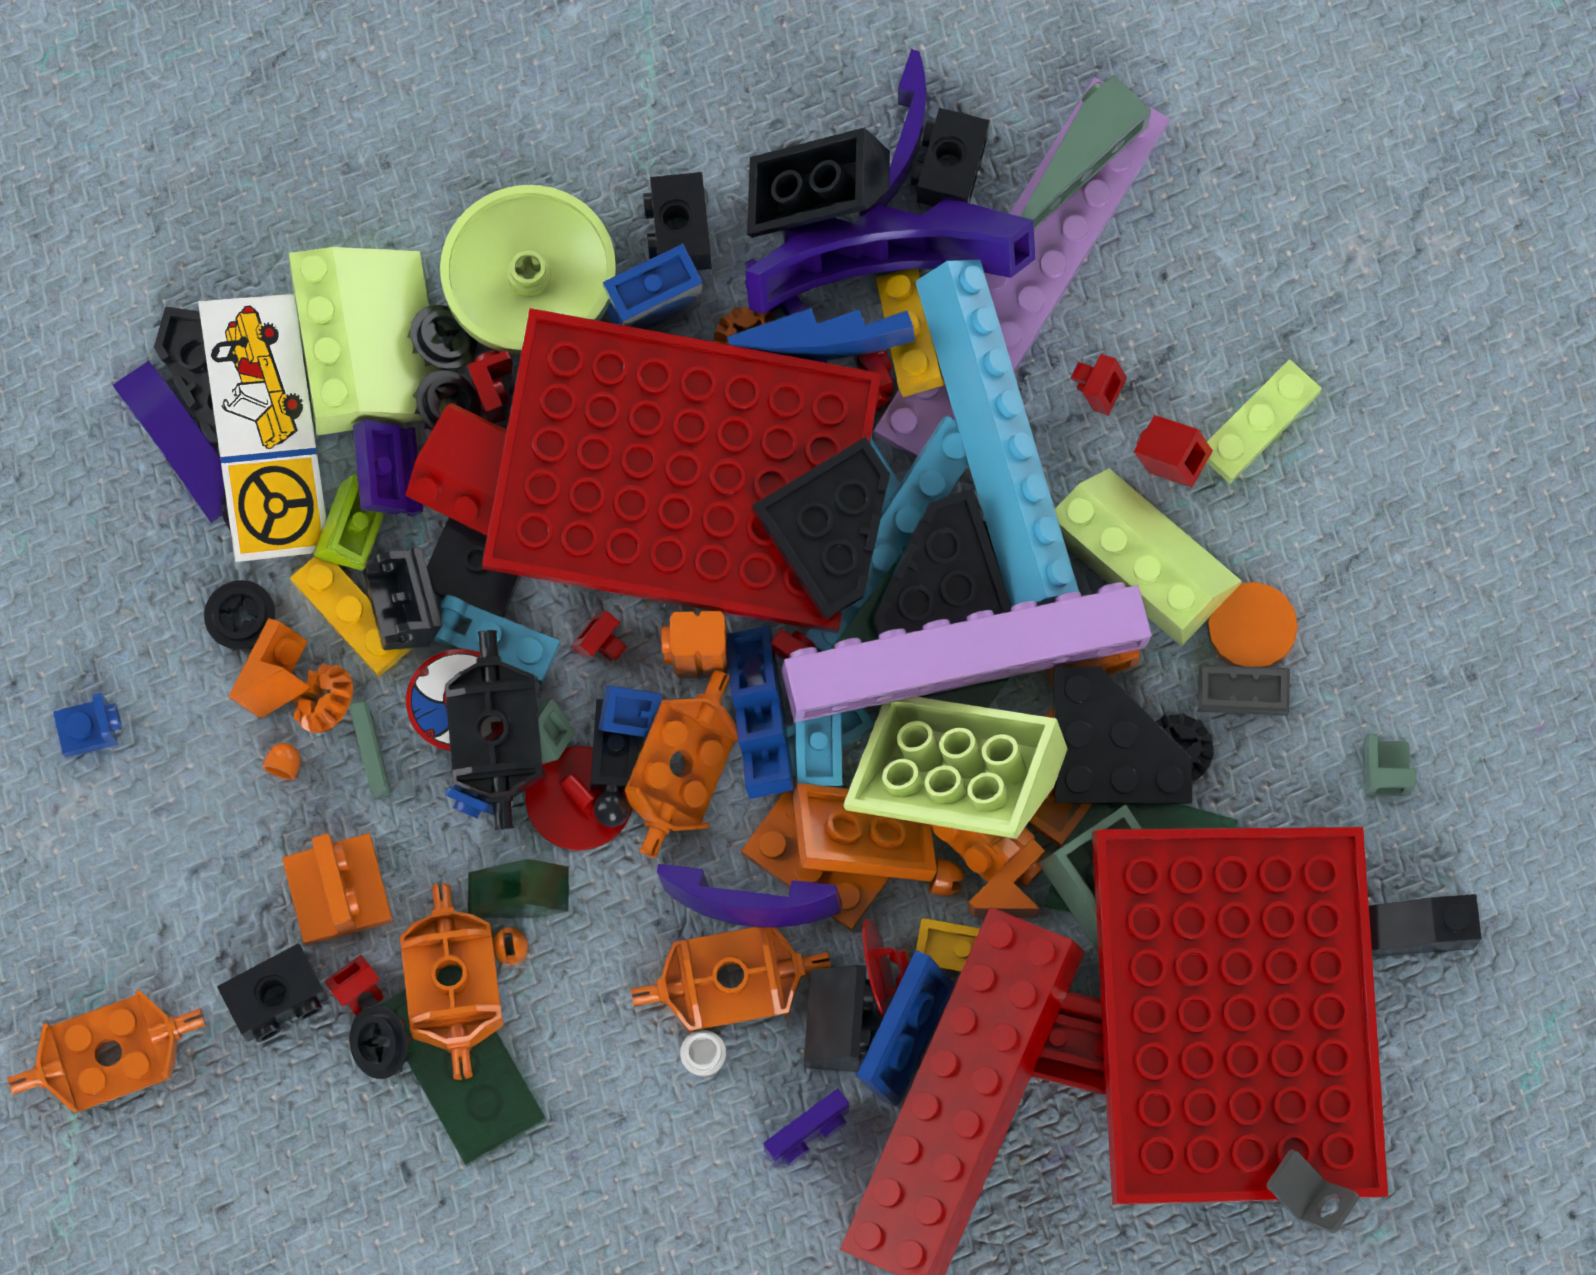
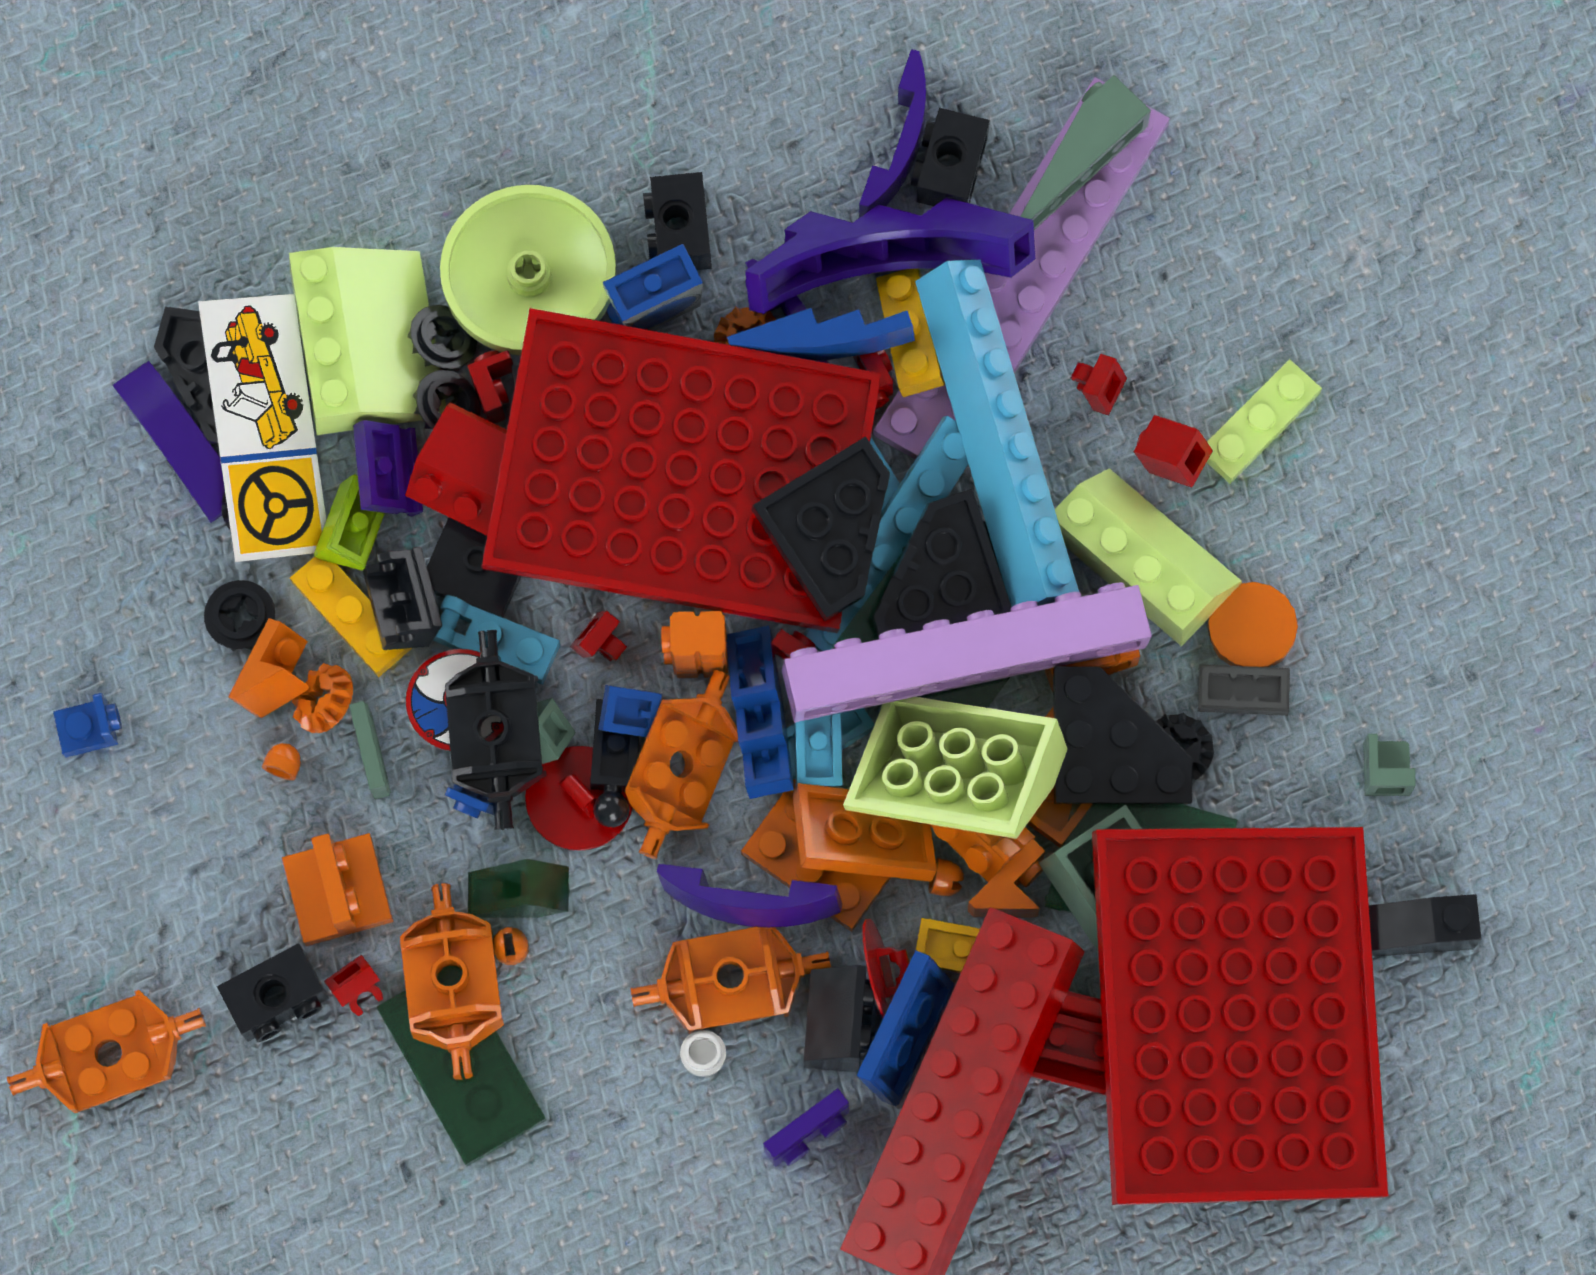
black gear [349,1004,414,1079] -> none
black slope [747,127,890,238] -> none
dark grey bracket [1267,1150,1359,1233] -> none

